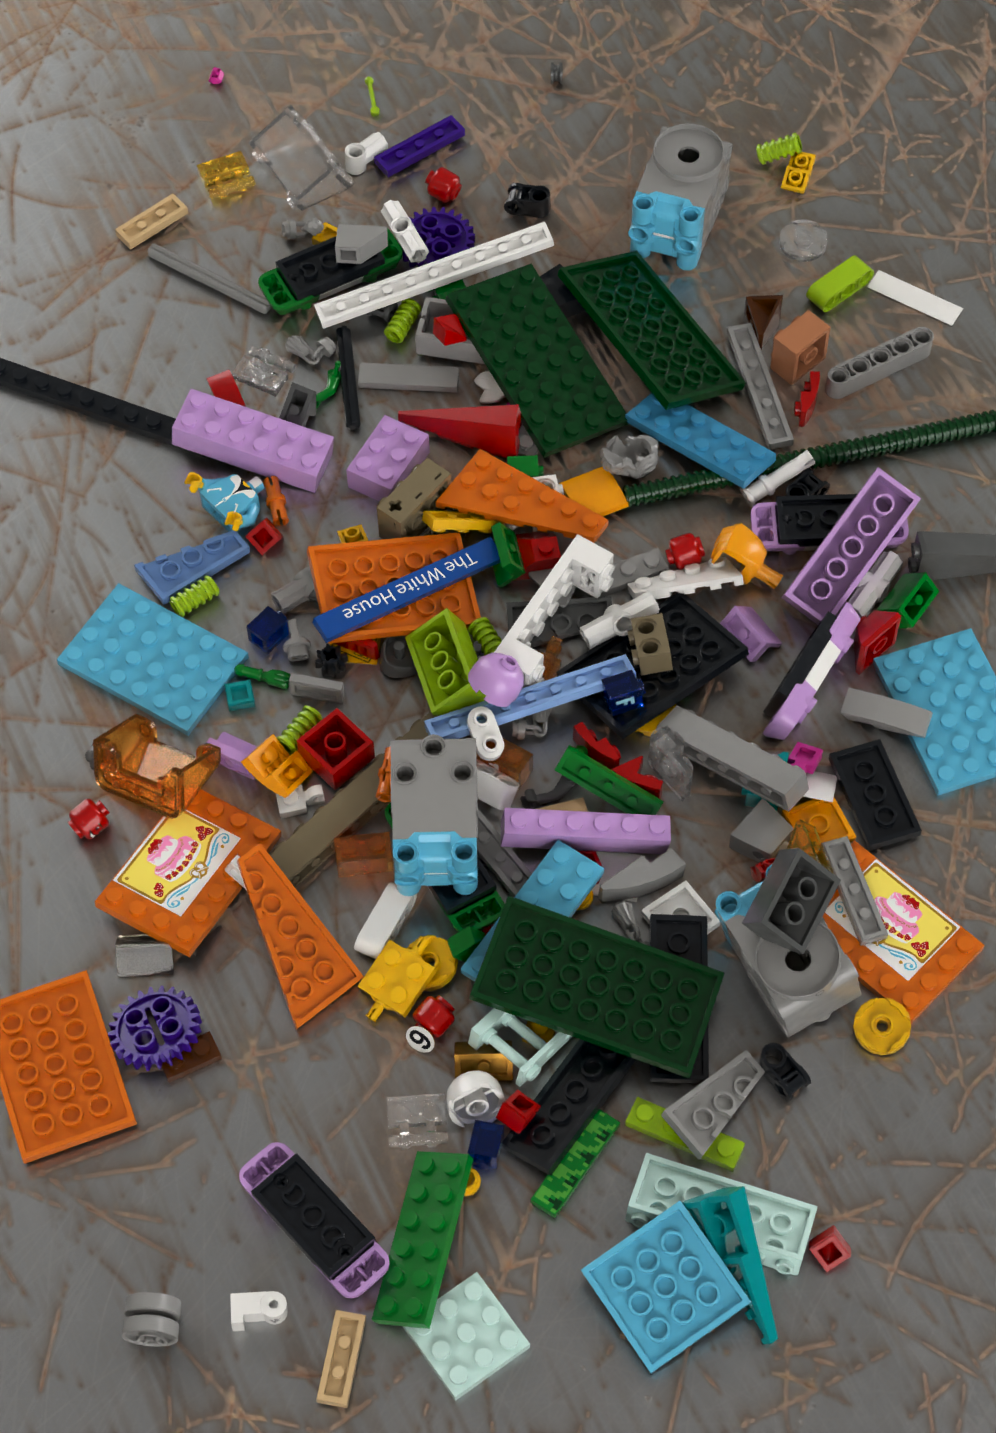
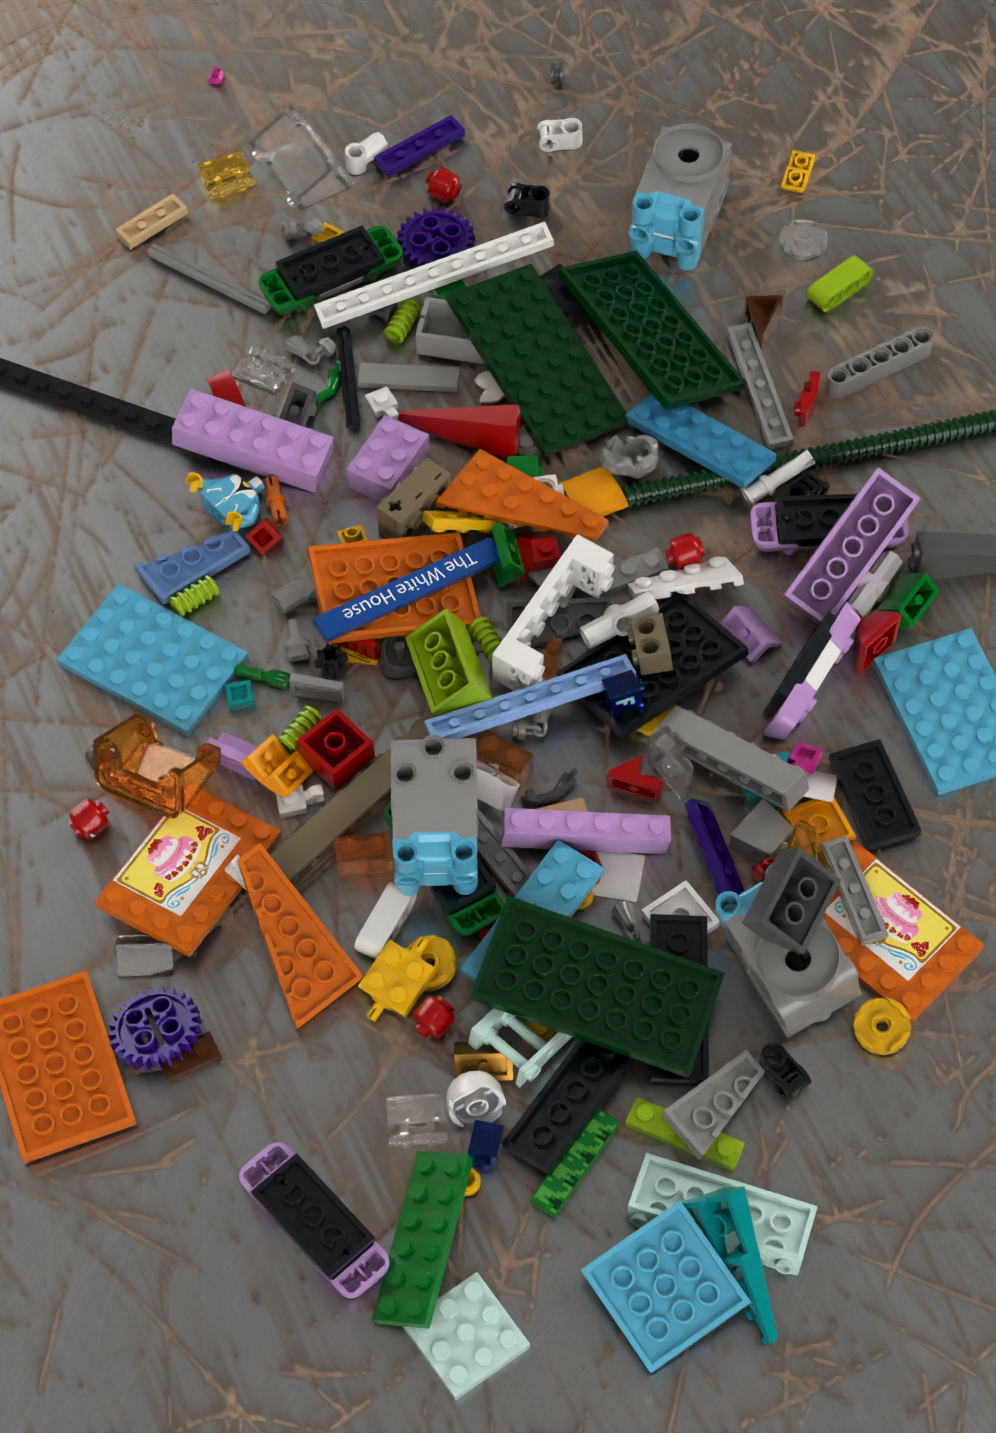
light grey wheel [122,1292,182,1346] -> none
white leg [230,1291,288,1332] -> none
clear blue brick [246,606,289,654] -> none
tan plate [316,1310,366,1408] -> none
light grey slope [335,224,388,264] -> none
lime hinge [365,76,380,116] -> none
orange pin [375,746,391,802] -> none
white piece [381,200,429,263] -> none
white sticker [406,1026,435,1053] -> none
red slope [433,314,467,346] -> none
green slope [447,926,486,962] -> none
white plate [467,706,504,761] -> none
lavender cylinder [468,653,524,707] -> none
red slope [496,1089,541,1134] -> none
green piece [554,745,664,815] -> none
red slope [573,721,621,769] -> none
light grey slope [598,848,686,902] -> none
light orange piece [711,523,783,589] -> none
lime piece [756,133,802,165] -> none
nougat brick [770,310,831,385] -> none
red slope [809,1225,851,1272] -> none
light grey slope [841,688,933,738] -> none
white sticker [867,270,964,326] -> none
none -> white plate [365,386,399,420]
none -> white piece [537,118,583,152]
none -> dark purple plate [685,798,744,895]

